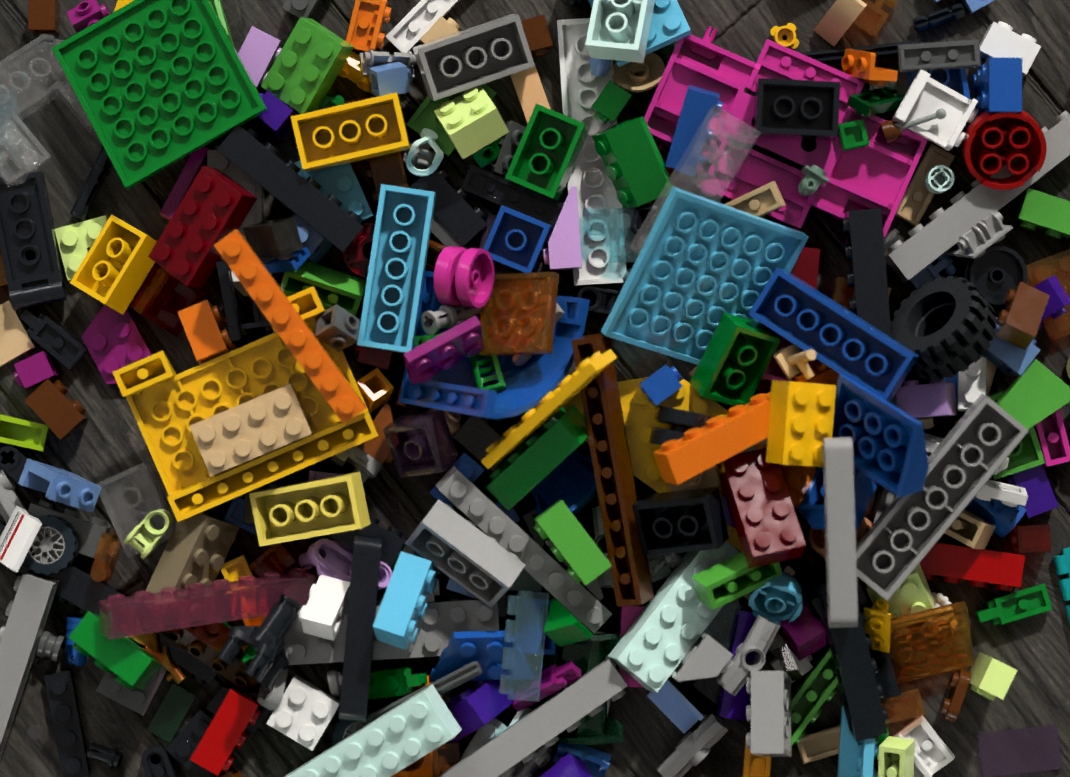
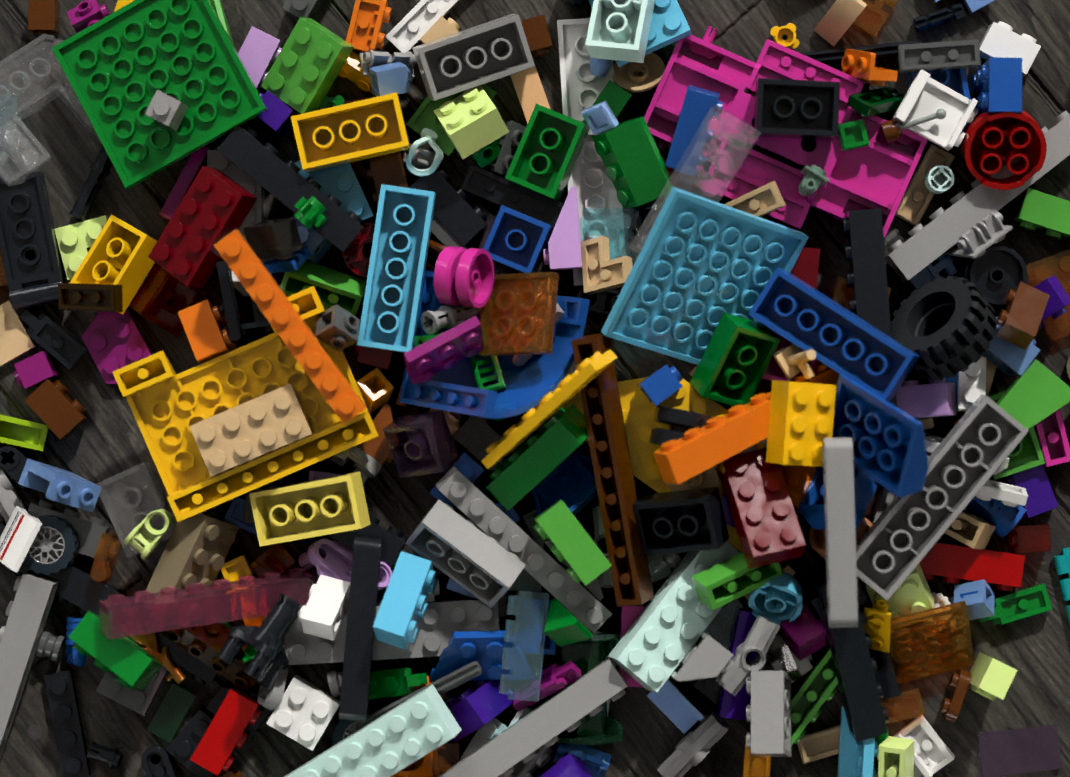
none -> dark brown tile [58,283,123,312]
none -> light grey brick [145,90,189,131]
none -> green gear [294,196,327,229]
none -> light blue tile [581,101,619,136]
none -> tan plate [581,236,633,295]
none -> medium blue brick [951,579,995,621]

